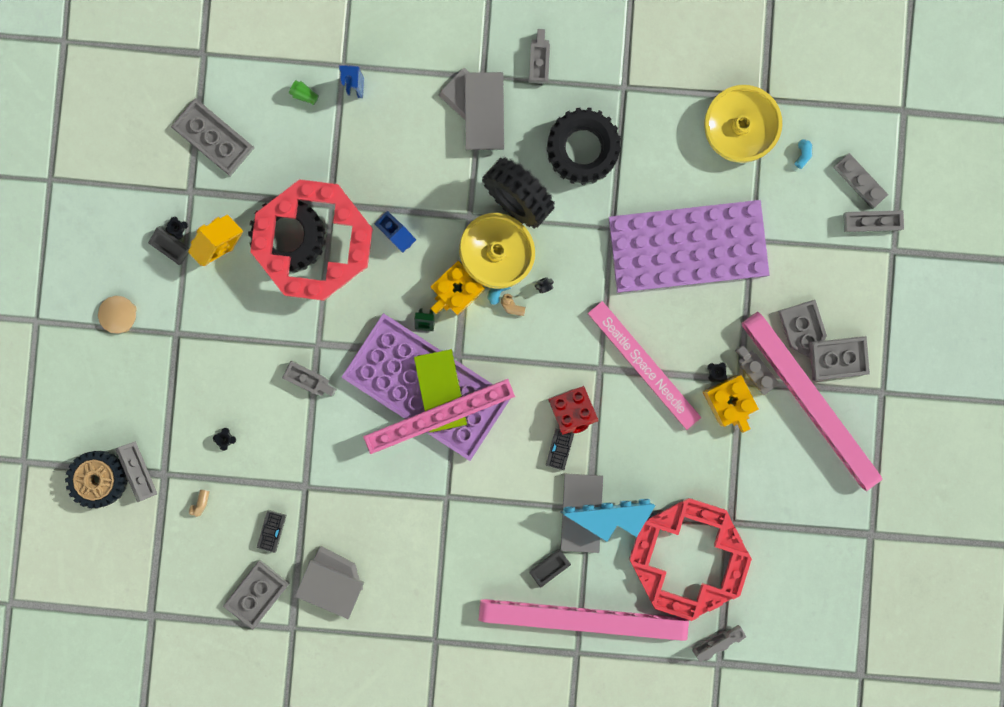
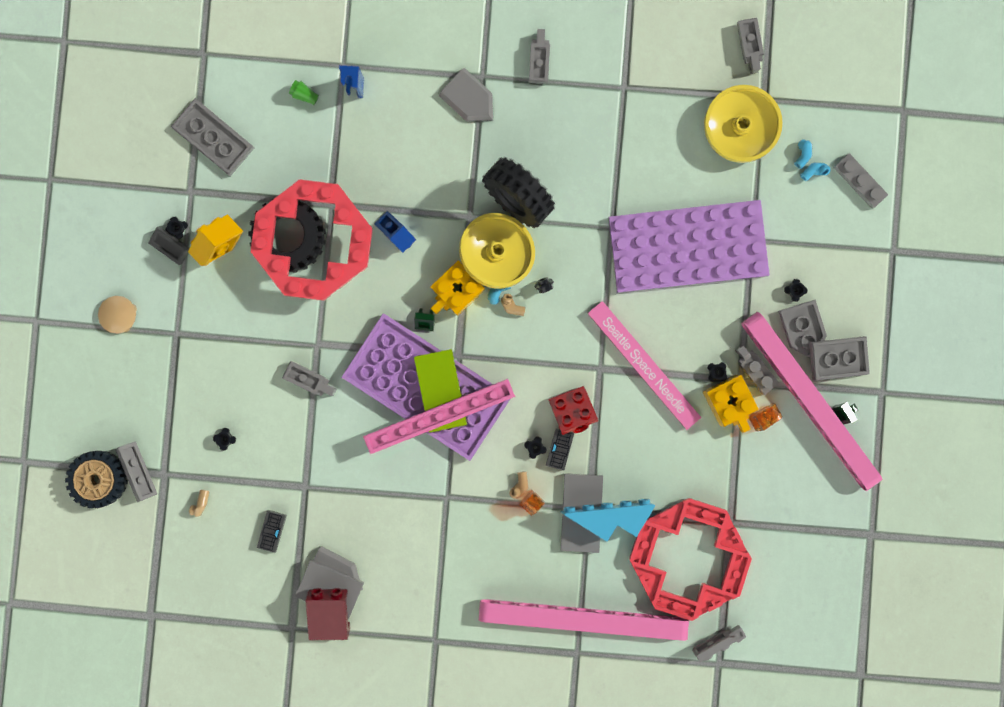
light grey tile [223,560,290,630] -> none
light grey tile [465,72,504,150] -> none
dark grey tile [529,549,571,588] -> none
black tyre [547,107,621,185] -> none
light grey plate [844,210,904,232] -> none
none -> dark red panel [305,588,350,640]
none -> tan arm [509,471,528,499]
none -> clear orange leg [519,490,545,516]
none -> black plate [524,436,547,459]
none -> light grey hinge [737,18,764,74]
none -> clear orange leg [749,403,783,431]
none -> black plate [784,279,808,302]
none -> medium azure arm [800,162,830,181]
none -> tile [831,403,858,425]

